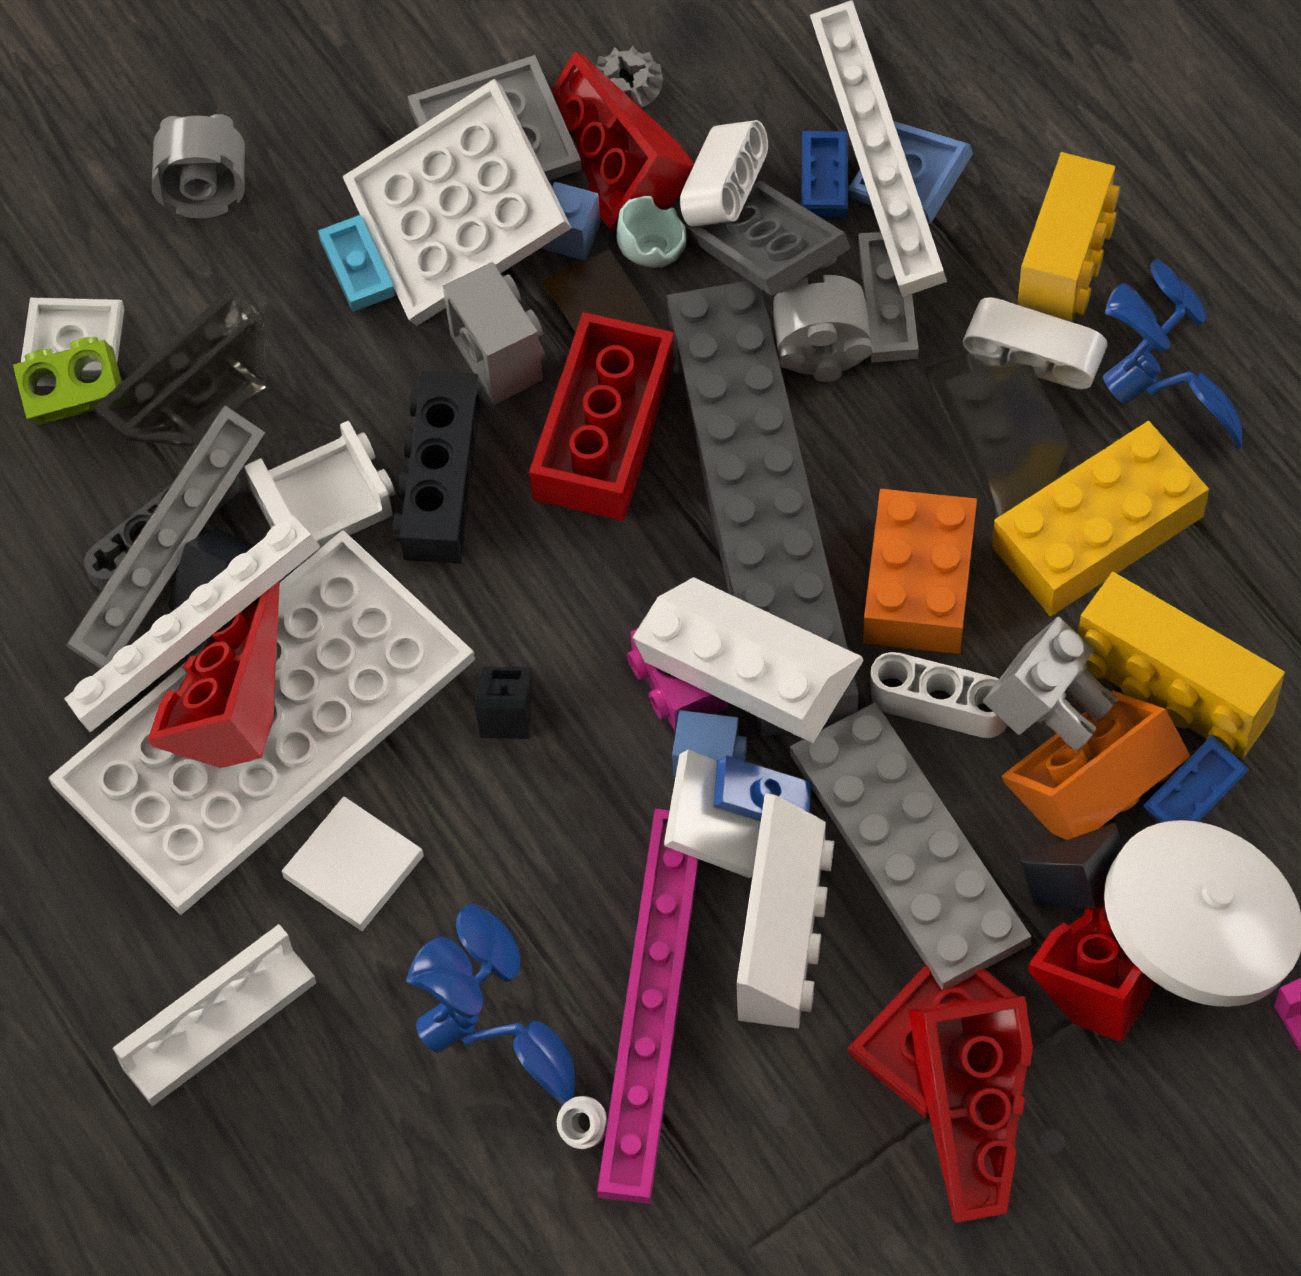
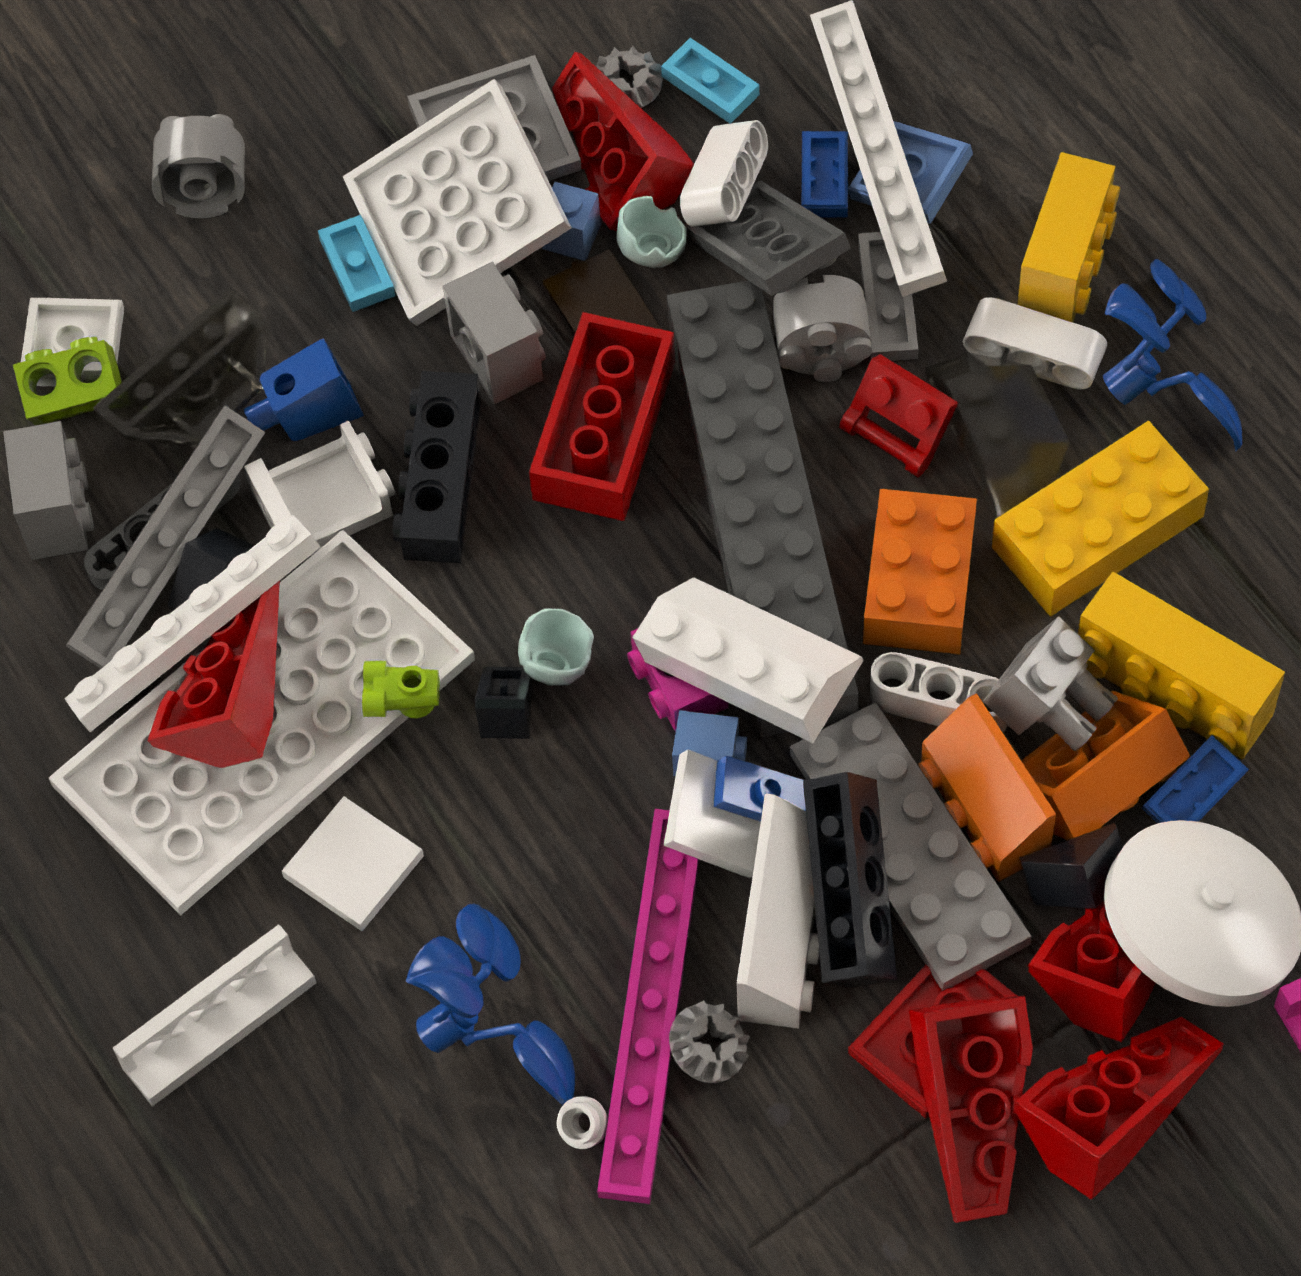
none -> light grey brick [3,421,94,560]
none -> blue torso [244,338,364,441]
none -> lime plate [362,661,440,718]
none -> light aqua hair [518,609,594,686]
none -> medium azure plate [661,38,760,124]
none -> light grey gear [669,1001,750,1083]
none -> black brick [803,772,897,988]
none -> red plate [839,354,959,478]
none -> orange slope [918,693,1056,882]
none -> red wedge [1014,1017,1224,1200]

